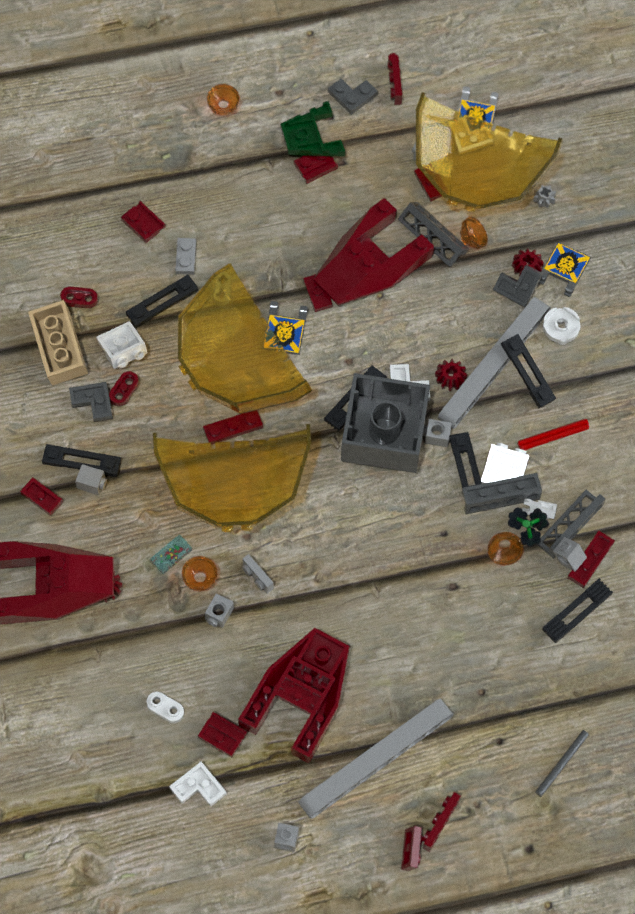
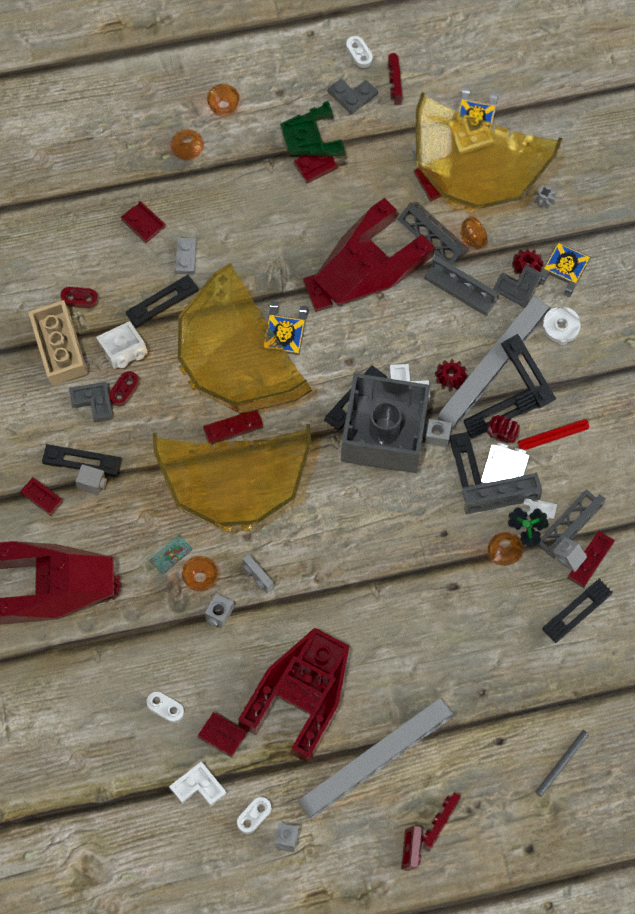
none -> clear orange piece [171,129,204,160]
none -> white plate [237,797,271,834]
none -> white plate [346,36,373,68]
none -> dark grey fence [424,255,498,316]
none -> black container [463,388,538,438]
none -> dark red gear [487,415,520,444]

